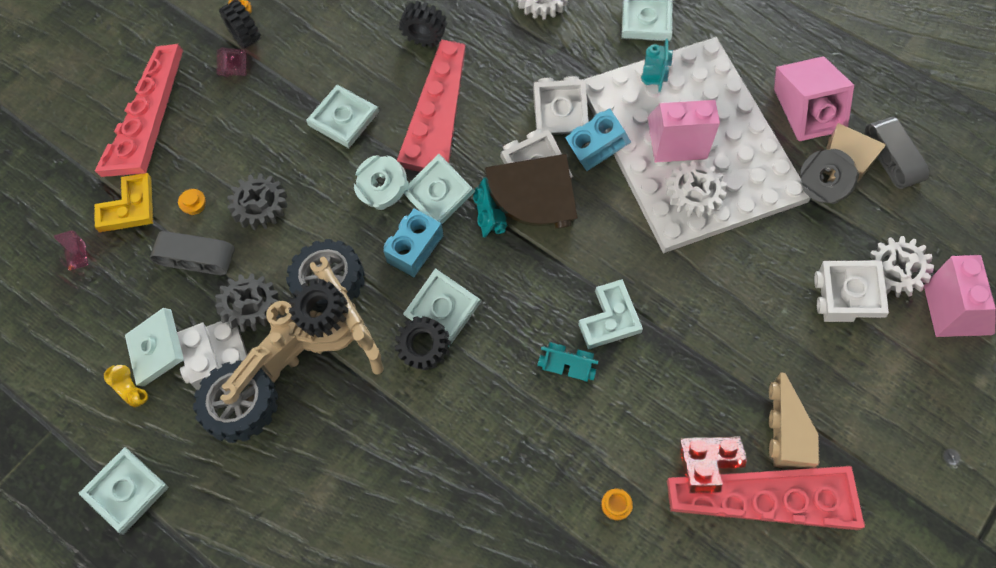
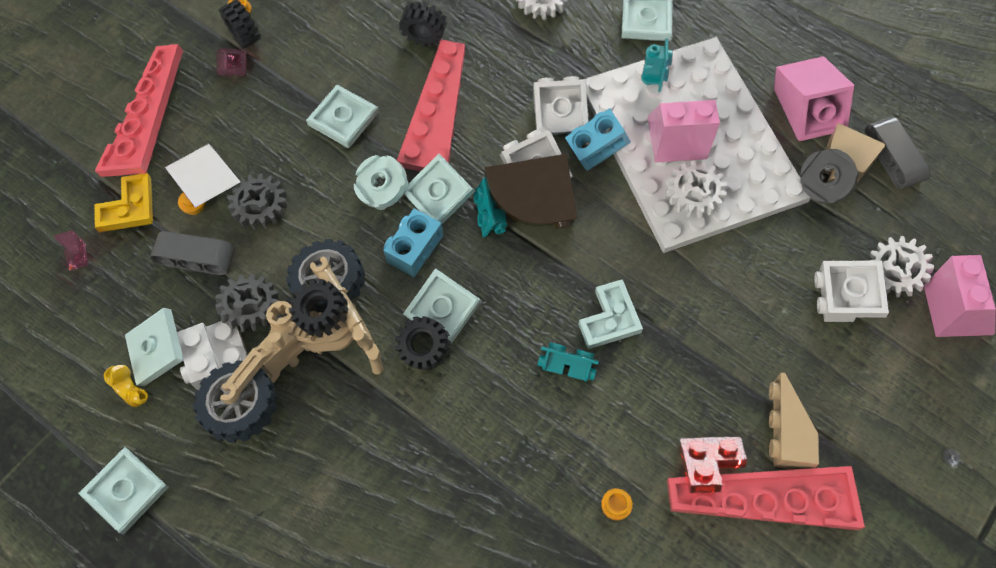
none -> white sticker [165,144,240,207]

